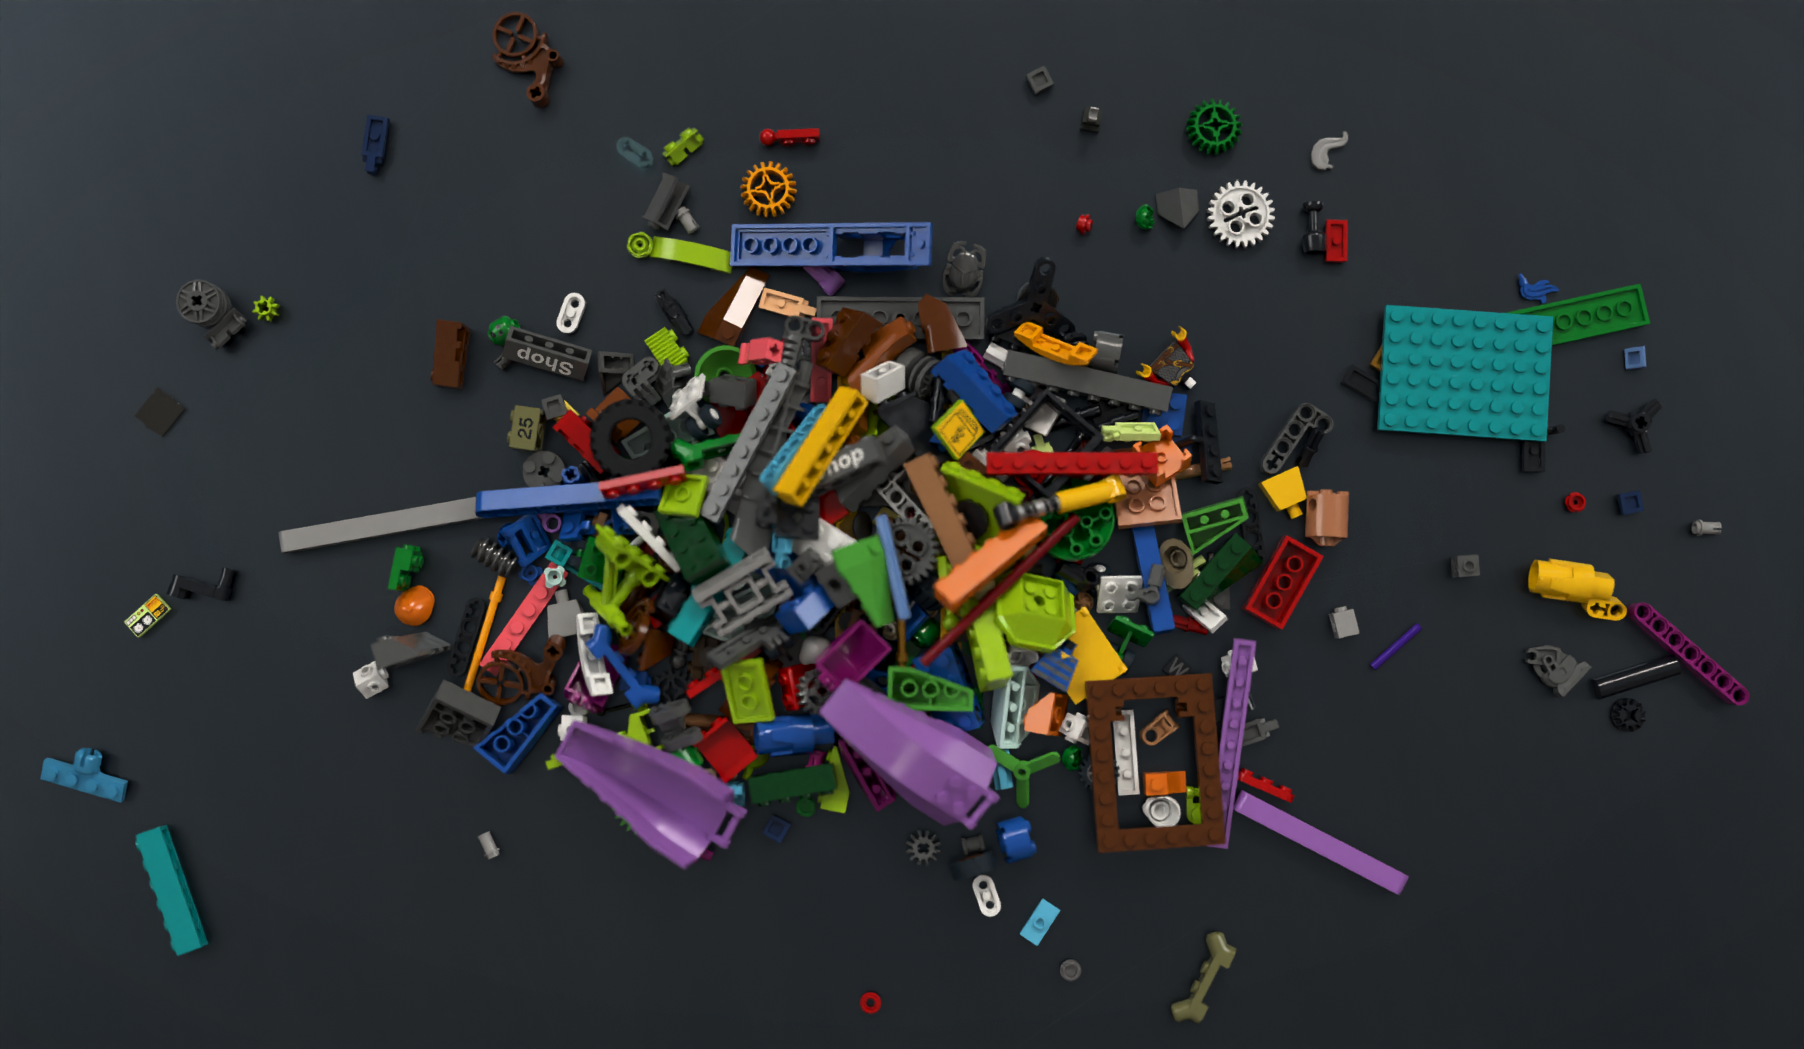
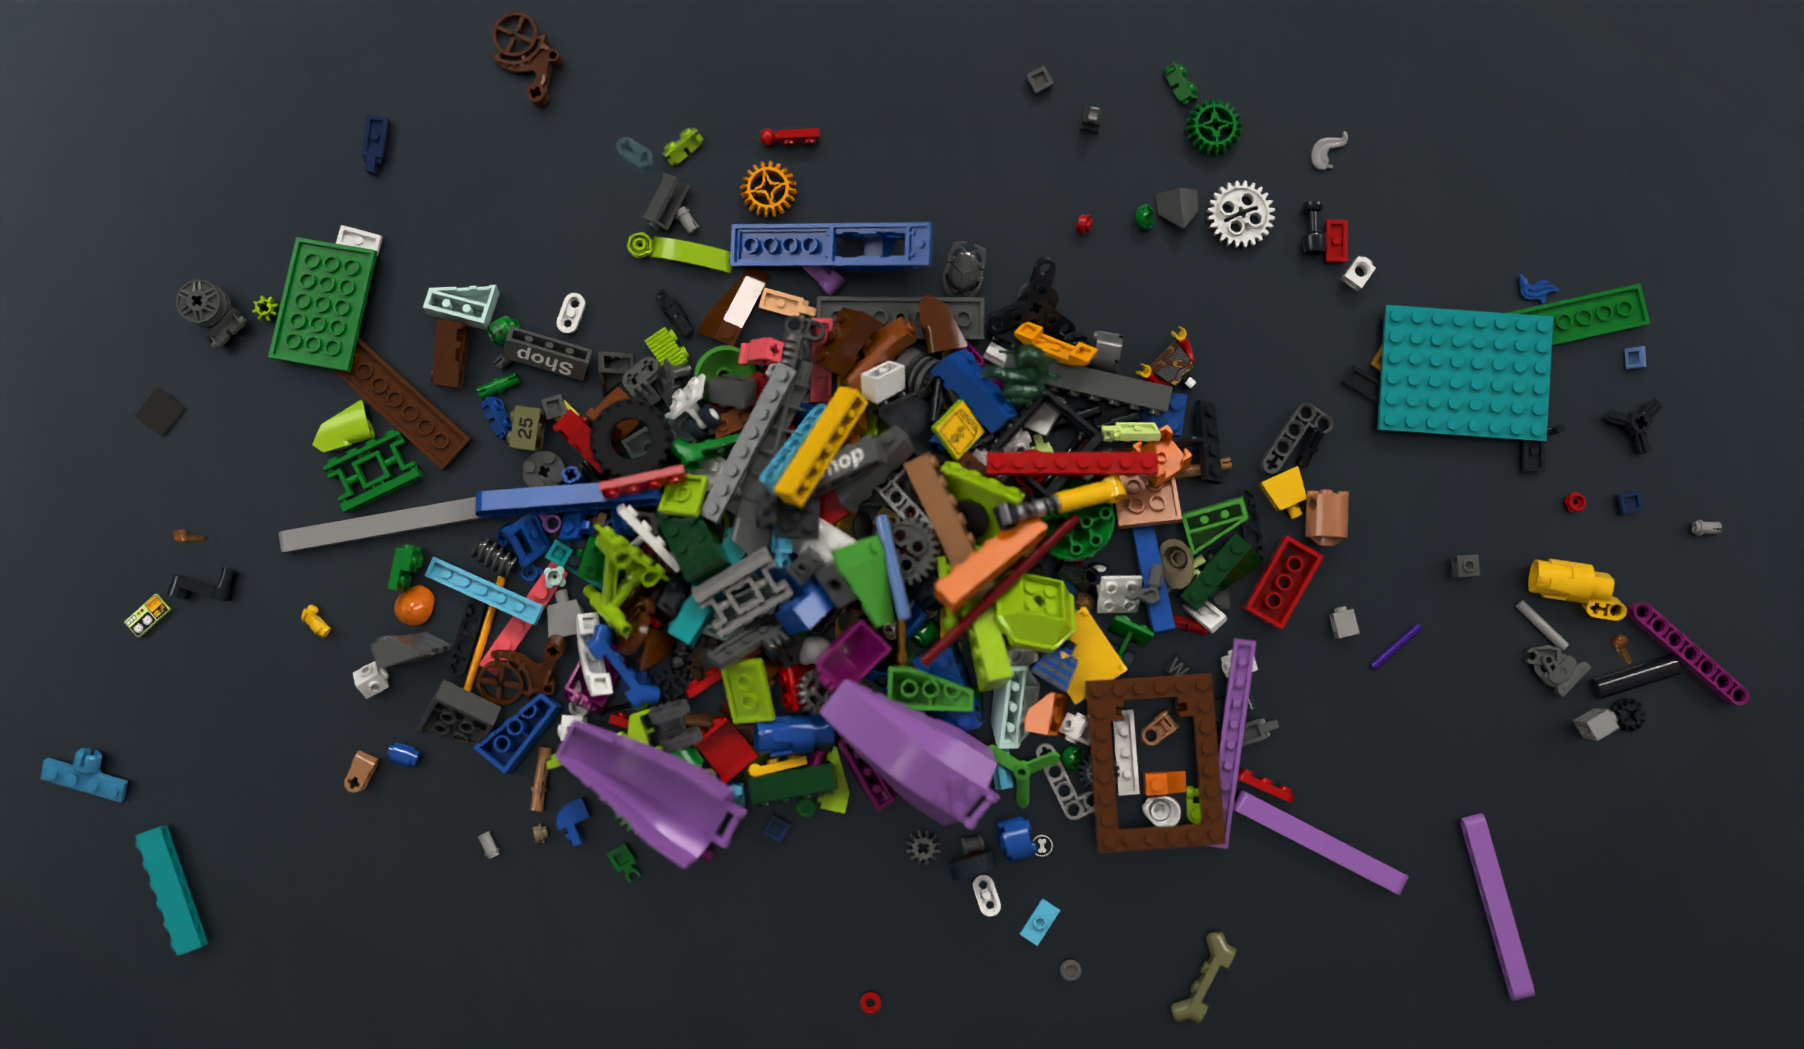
none -> clear orange hand [173,529,205,542]
none -> green plate [268,237,378,373]
none -> yellow arm [301,604,331,638]
none -> lime panel [312,400,374,453]
none -> green fence [323,429,424,513]
none -> reddish brown plate [331,337,472,470]
none -> white plate [336,225,383,257]
none -> medium nougat piece [344,750,379,793]
none -> blue brick [386,742,420,768]
none -> light aqua wedge [423,285,500,331]
none -> medium azure plate [425,557,545,625]
none -> green pin [476,372,521,400]
none -> blue hinge [481,396,513,440]
none -> medium nougat pin [530,747,552,811]
none -> dark tan plate [533,824,548,844]
none -> blue brick [556,796,593,847]
none -> green plate [607,842,642,883]
none -> red plate [609,711,630,729]
none -> dark orange hinge [712,407,752,439]
none -> yellow plate [746,755,808,776]
none -> clear green hair [979,344,1061,405]
none -> tile [1032,835,1053,856]
none -> light grey beam [1035,742,1094,820]
none -> green hinge [1164,61,1198,106]
none -> white brick [1340,256,1376,291]
none -> medium lavender beam [1460,813,1535,1001]
none -> light grey piece [1516,600,1569,651]
none -> light grey brick [1573,708,1619,741]
none -> clear orange hand [1613,634,1633,664]

